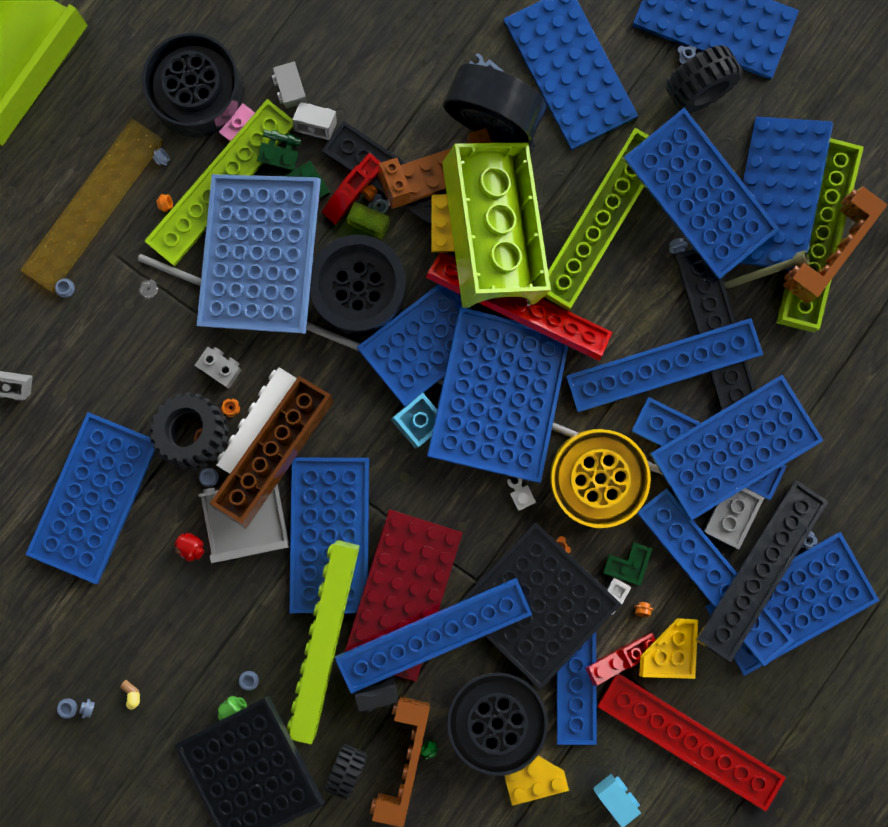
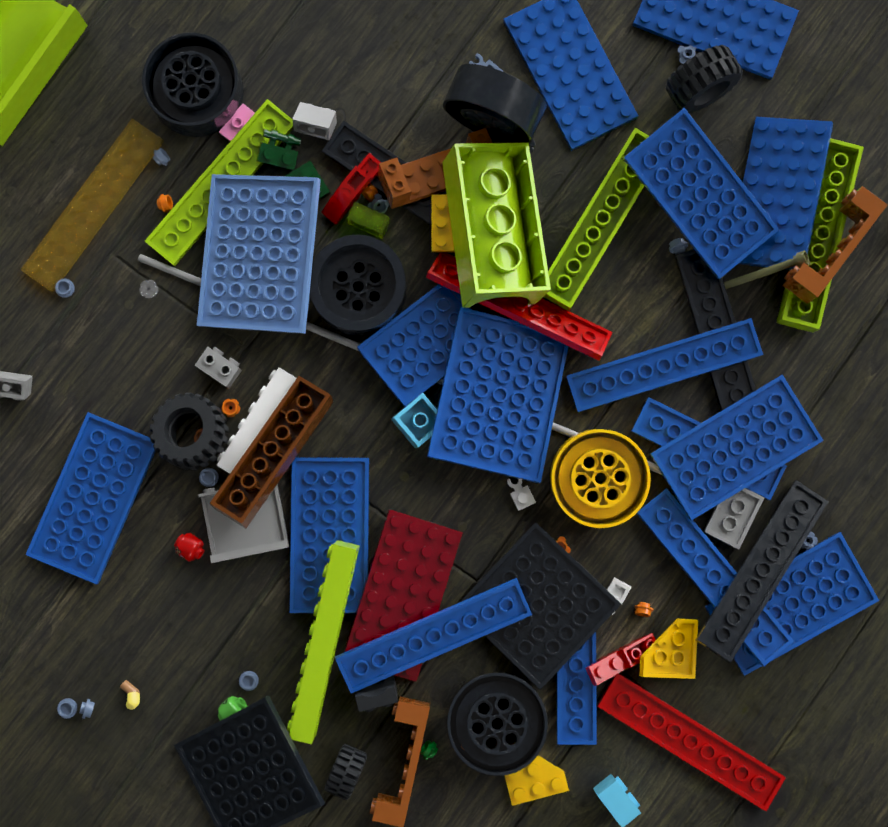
light grey brick [272,61,307,109] -> none
dark green plate [603,543,652,586] -> none

